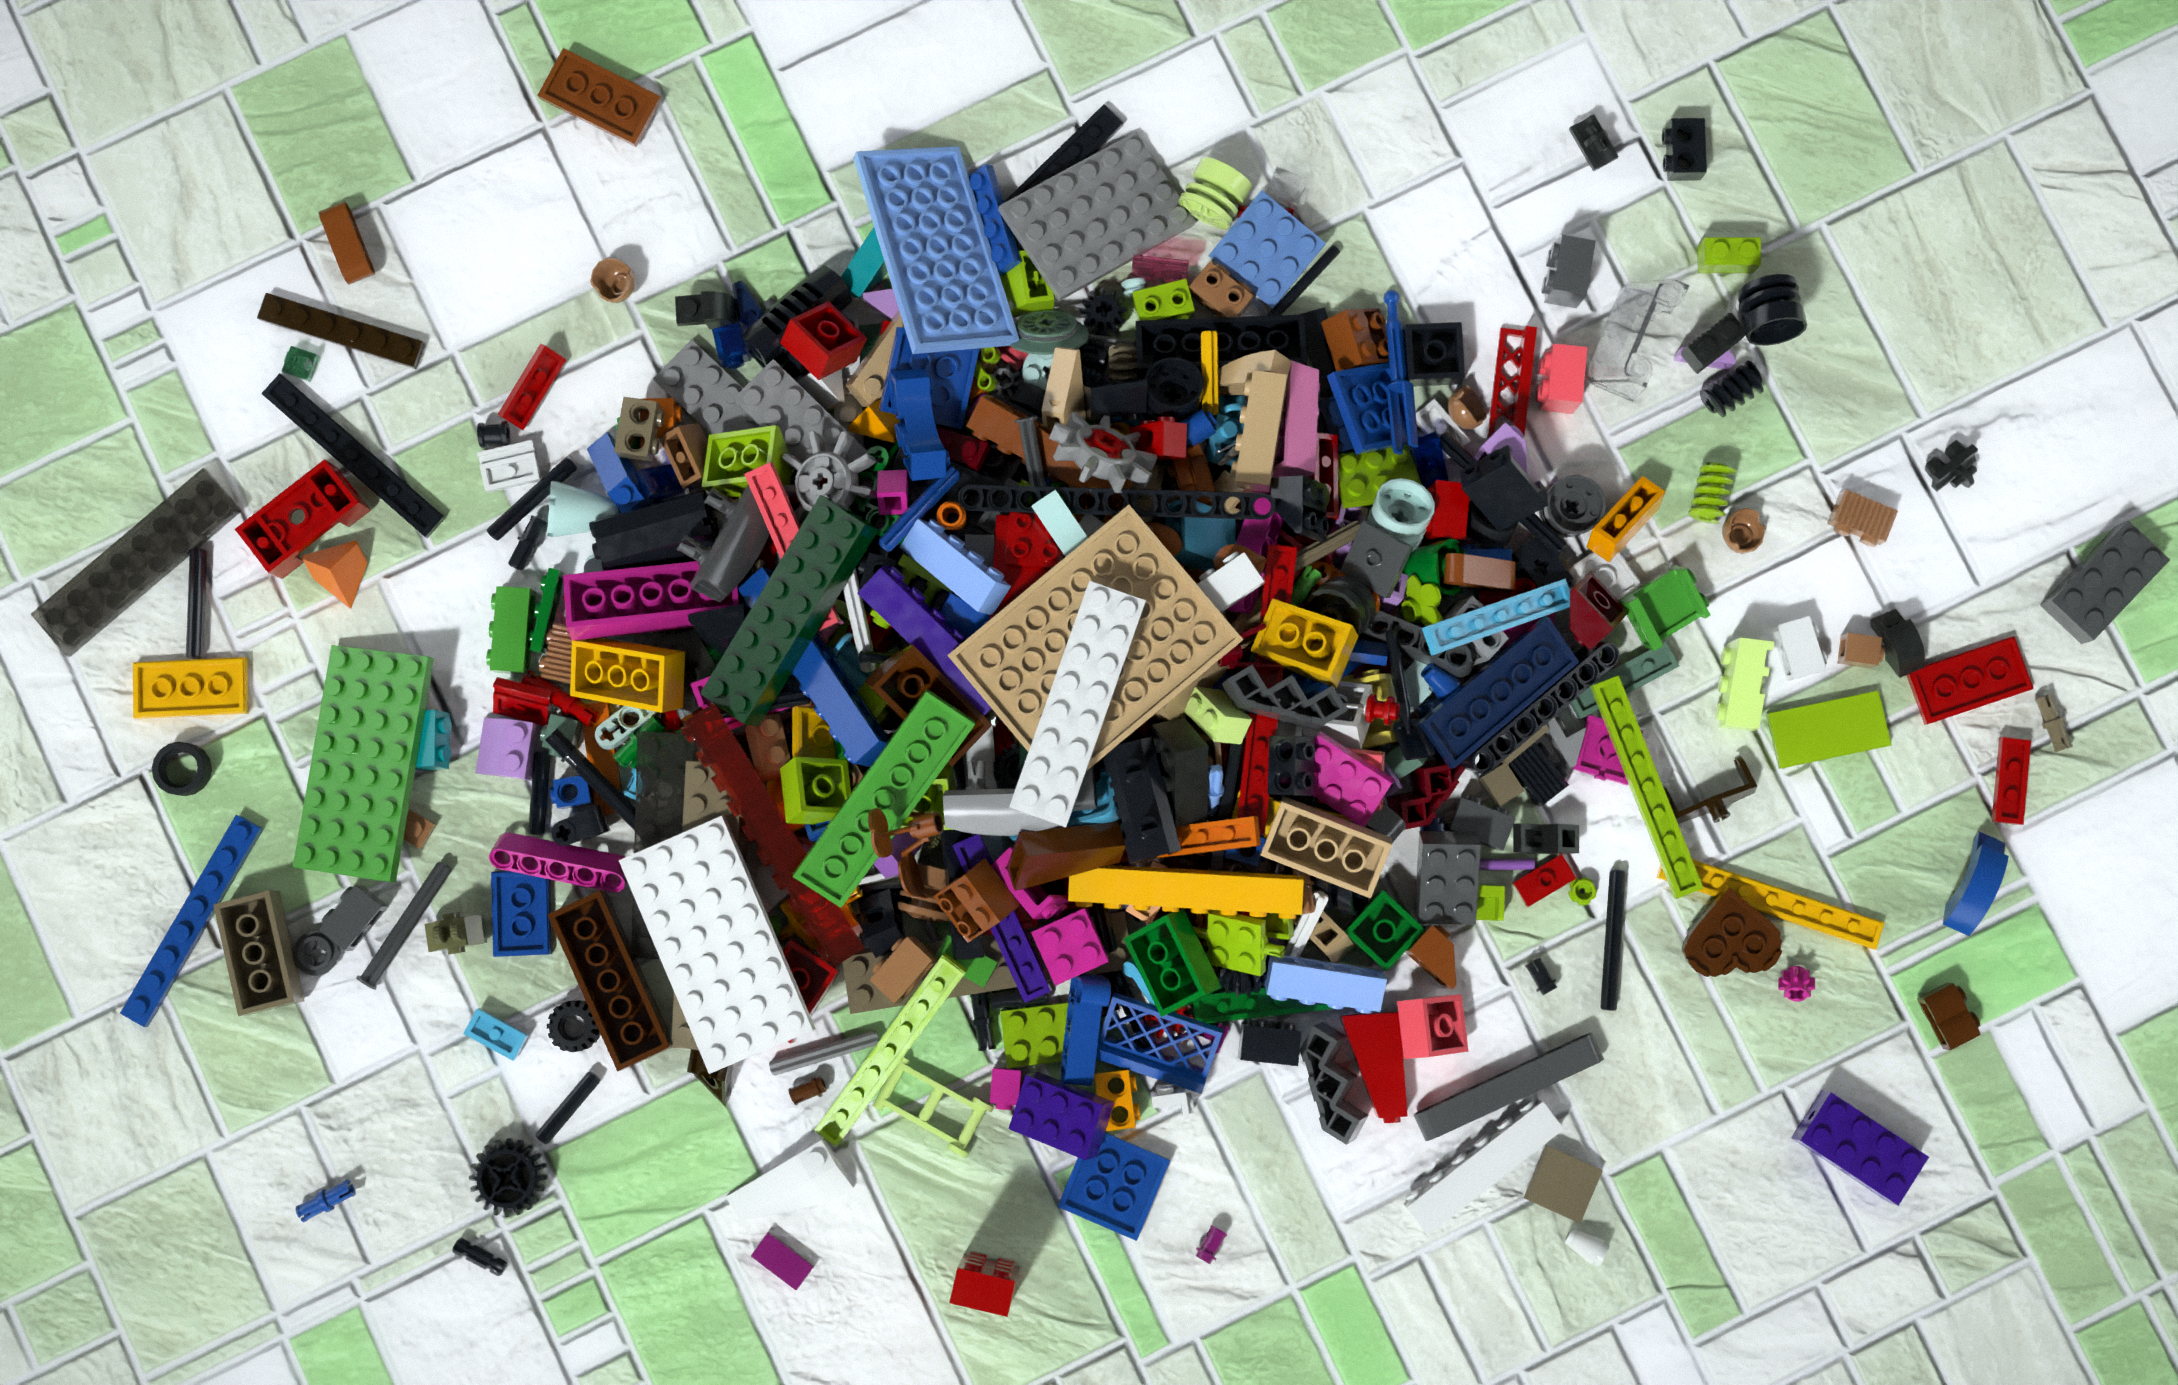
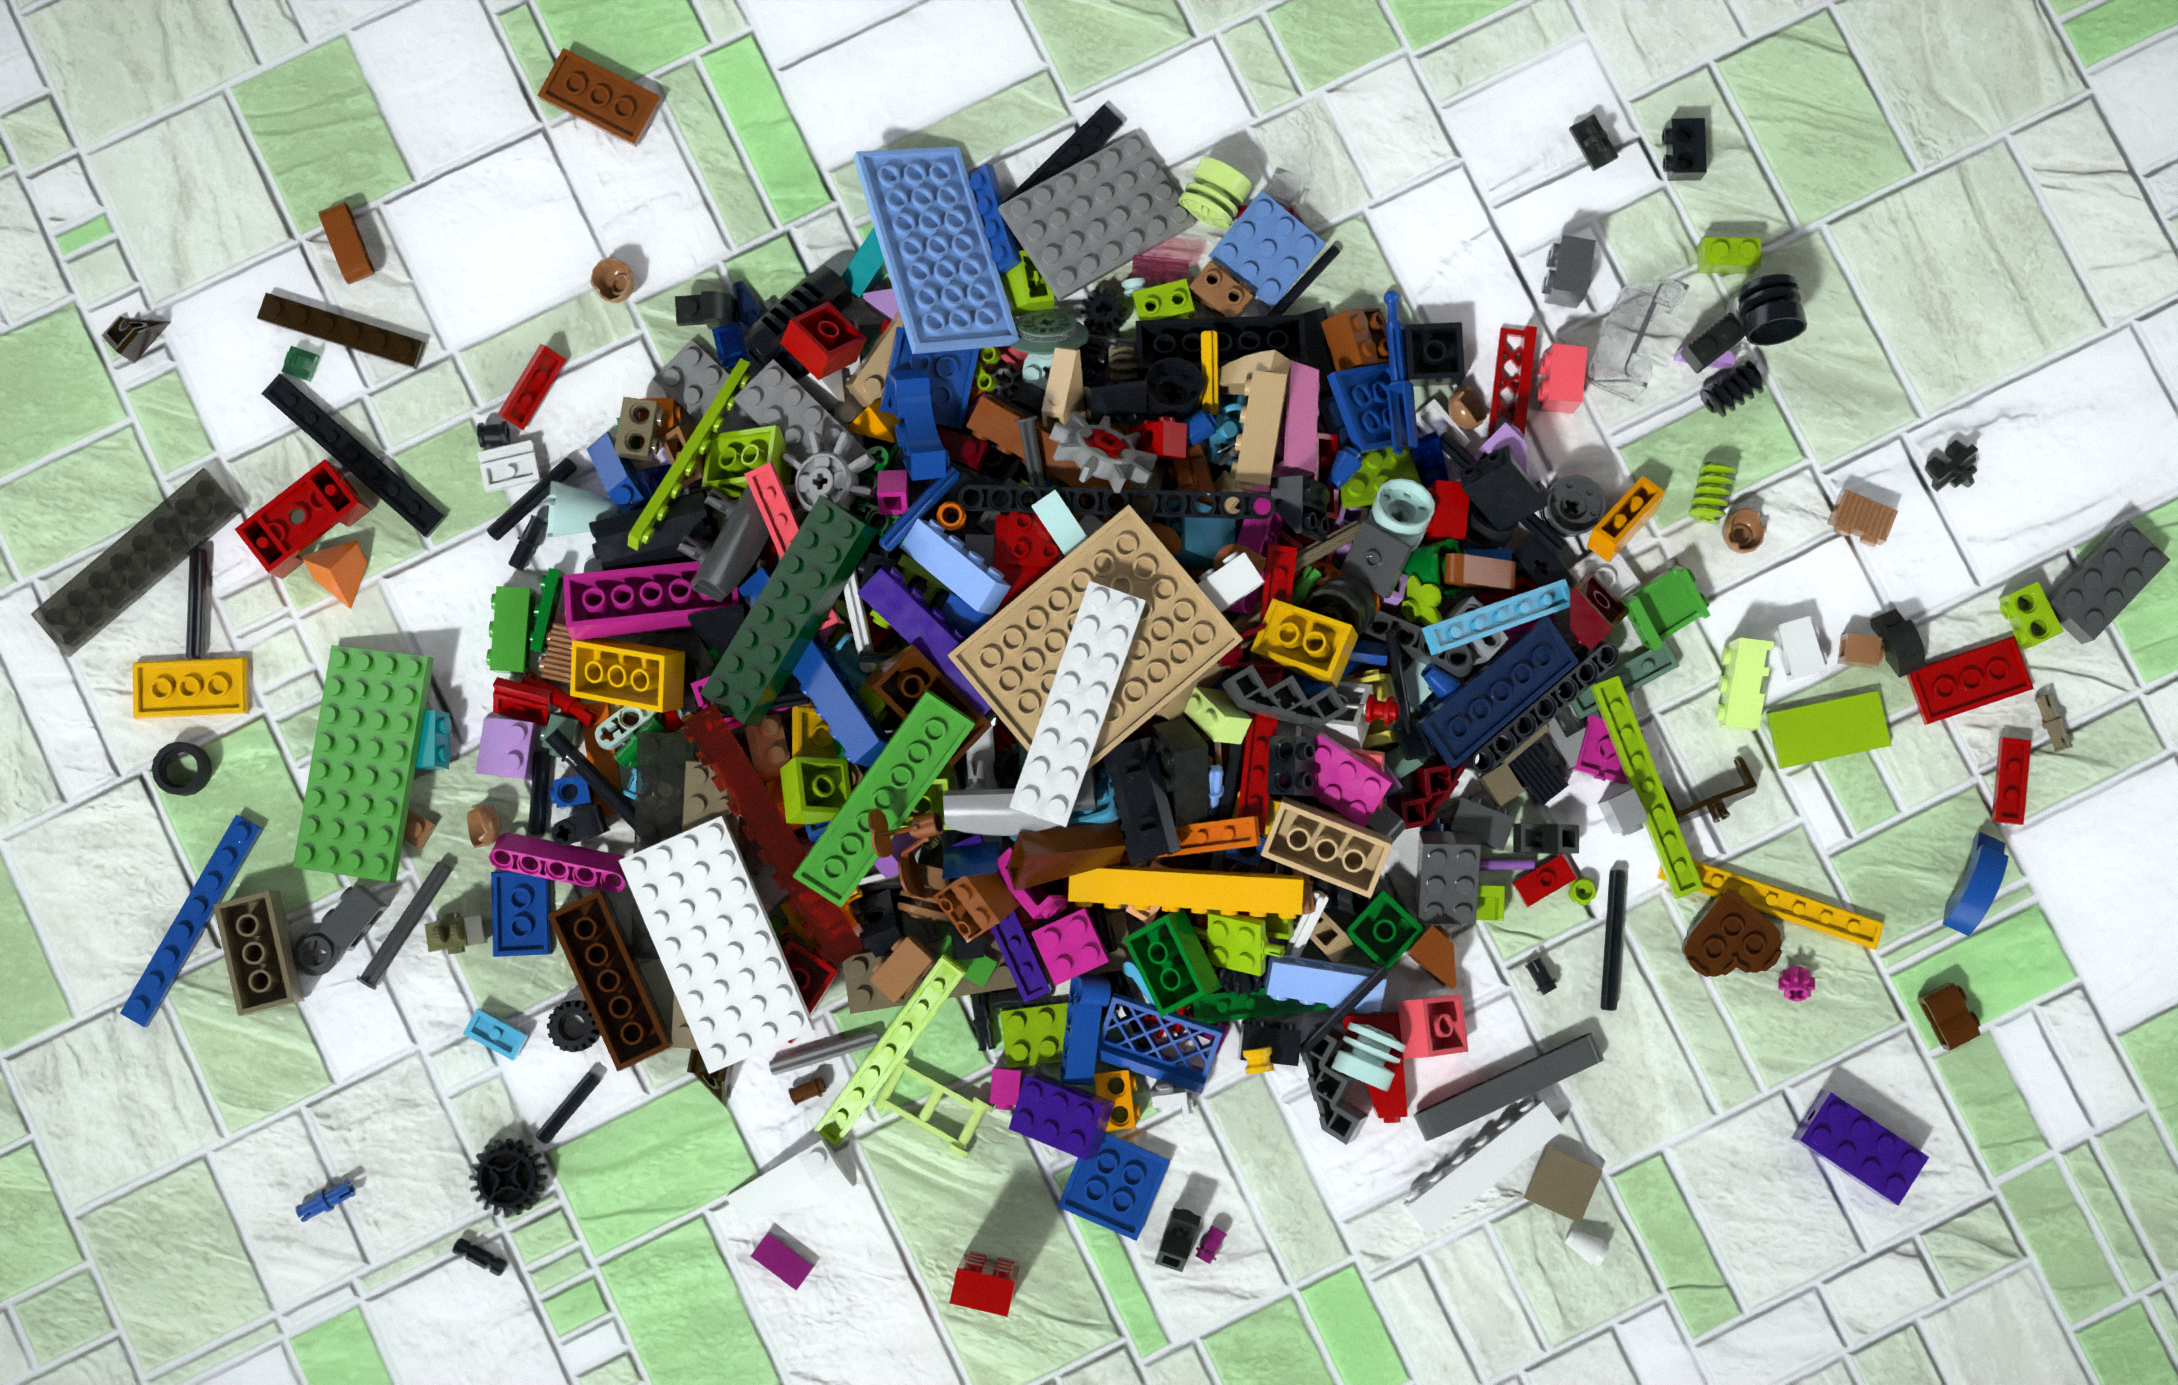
none -> dark brown slope [101,315,171,363]
none -> medium nougat hair [467,803,502,848]
none -> lime plate [627,358,752,551]
none -> blue sticker [942,841,999,879]
none -> pearl dark grey brick [1155,1208,1201,1272]
none -> yellow wheel [1243,1047,1275,1074]
none -> black bar [1300,965,1389,1054]
none -> blue cone [1326,446,1363,490]
none -> light aqua wheel [1331,1022,1406,1092]
none -> light grey brick [1598,788,1649,836]
none -> lime brick [1998,581,2064,649]

